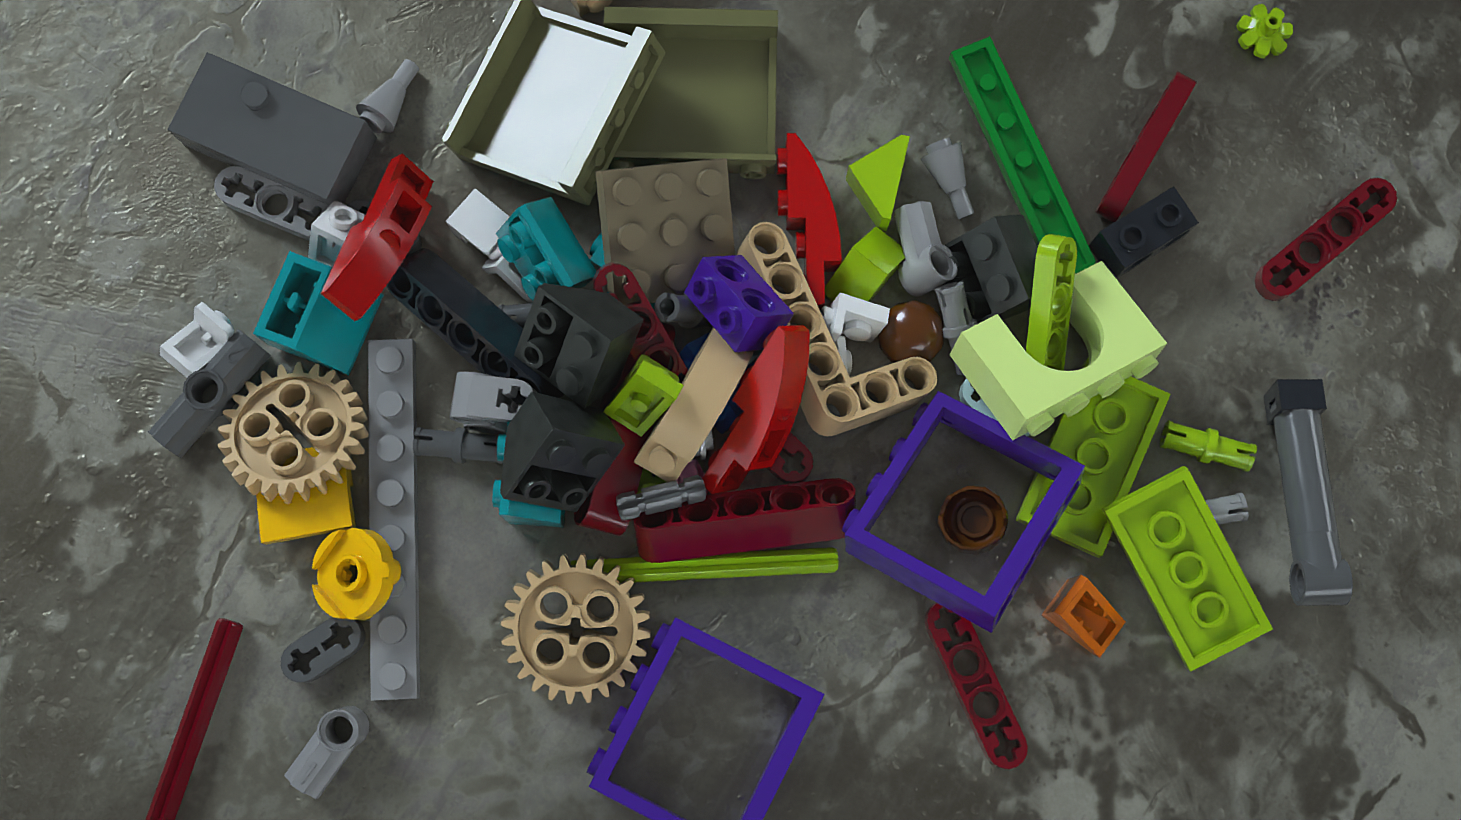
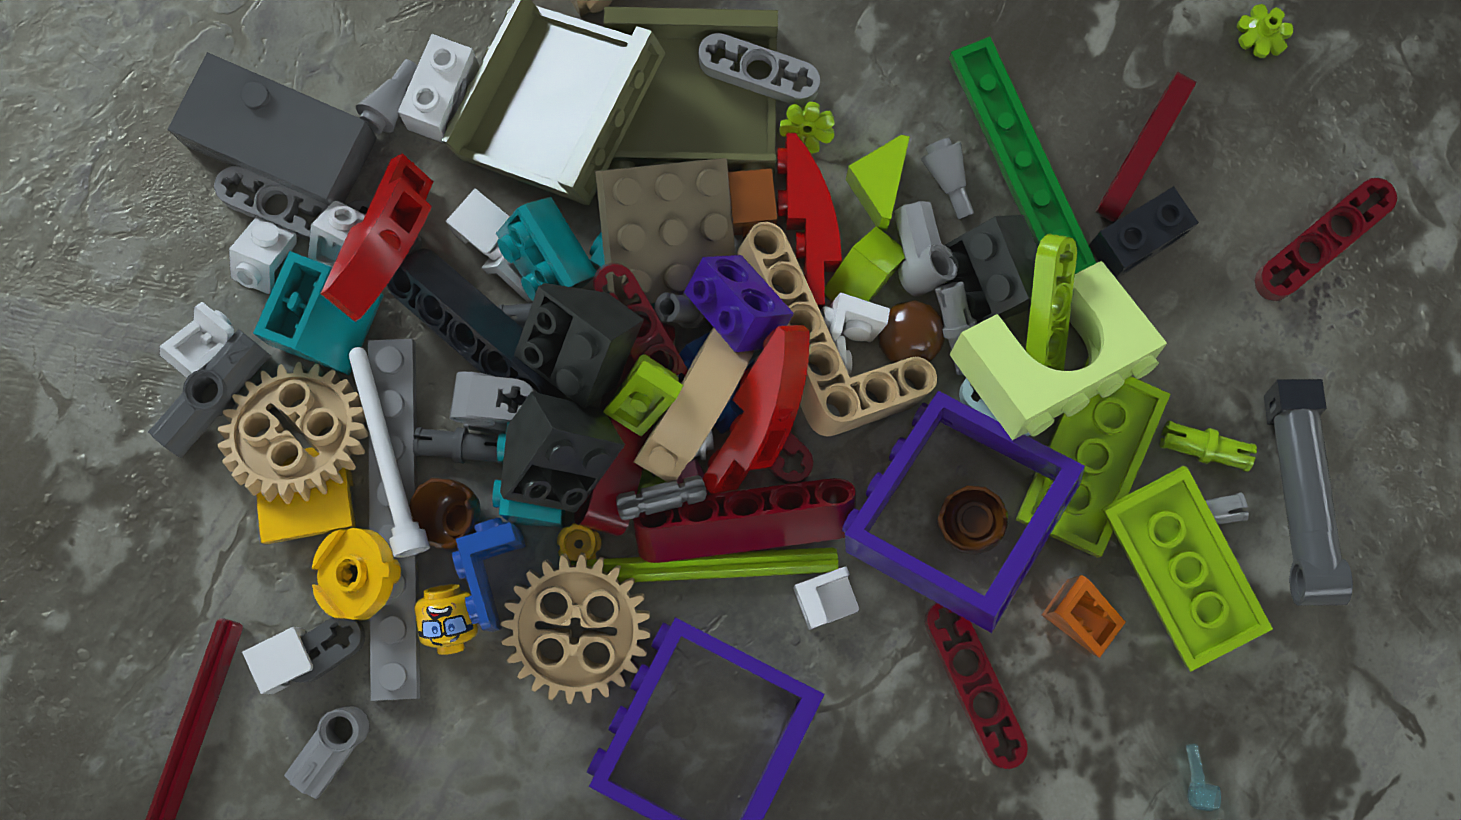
none -> white bracket [229,216,297,294]
none -> white panel [242,627,313,694]
none -> white piece [349,347,430,558]
none -> white brick [398,34,479,143]
none -> reddish brown hair [409,478,482,550]
none -> yellow head [414,584,478,655]
none -> blue bracket [452,518,526,632]
none -> yellow plate [557,522,601,562]
none -> light grey beam [699,33,820,106]
none -> dark orange brick [728,168,777,239]
none -> lime plant [779,102,834,154]
none -> white panel [793,566,859,630]
none -> clear light blue hand [1186,744,1221,811]

